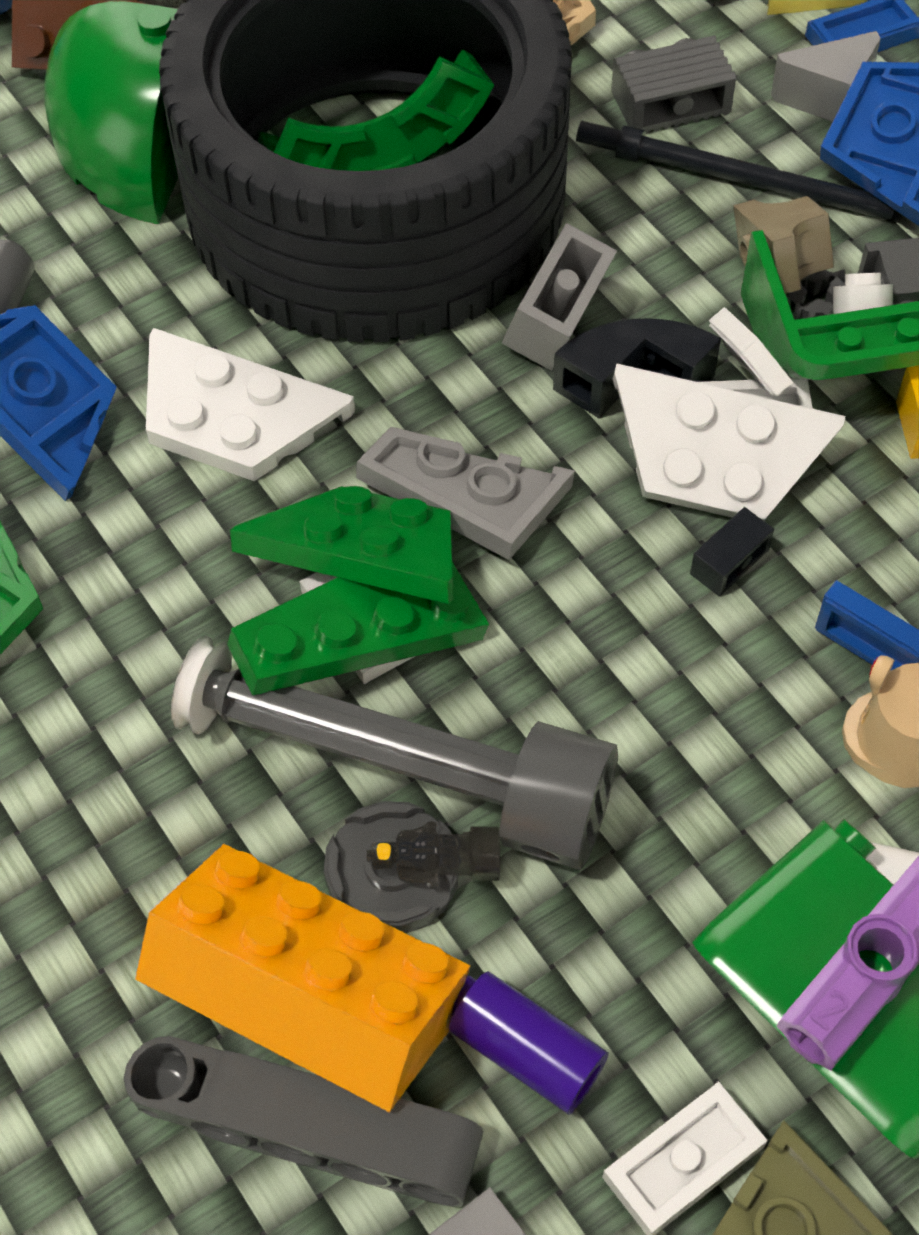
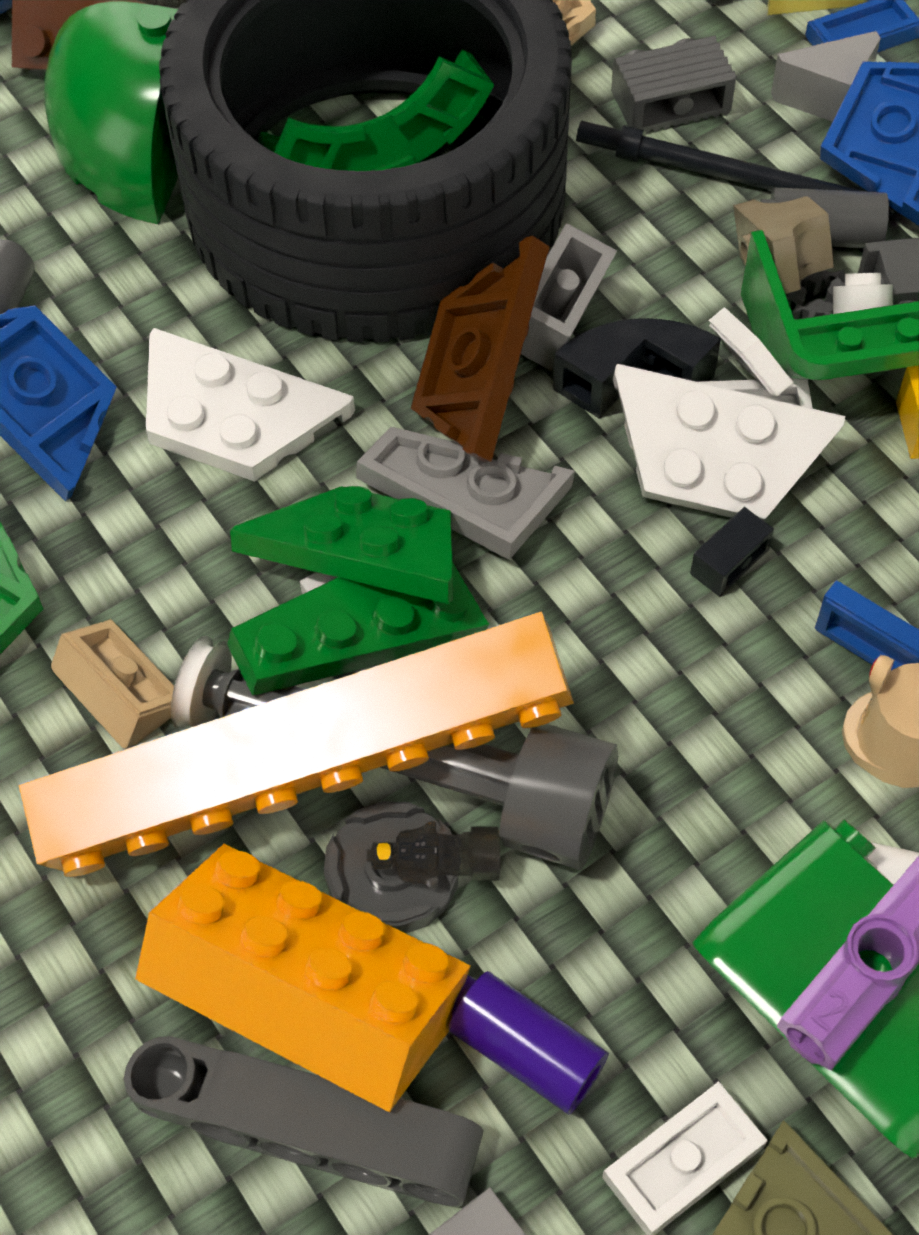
none -> brick [19,611,574,877]
none -> tan slope [51,619,174,749]
none -> reddish brown wing [411,236,550,463]
none -> dark grey brick [760,188,889,249]

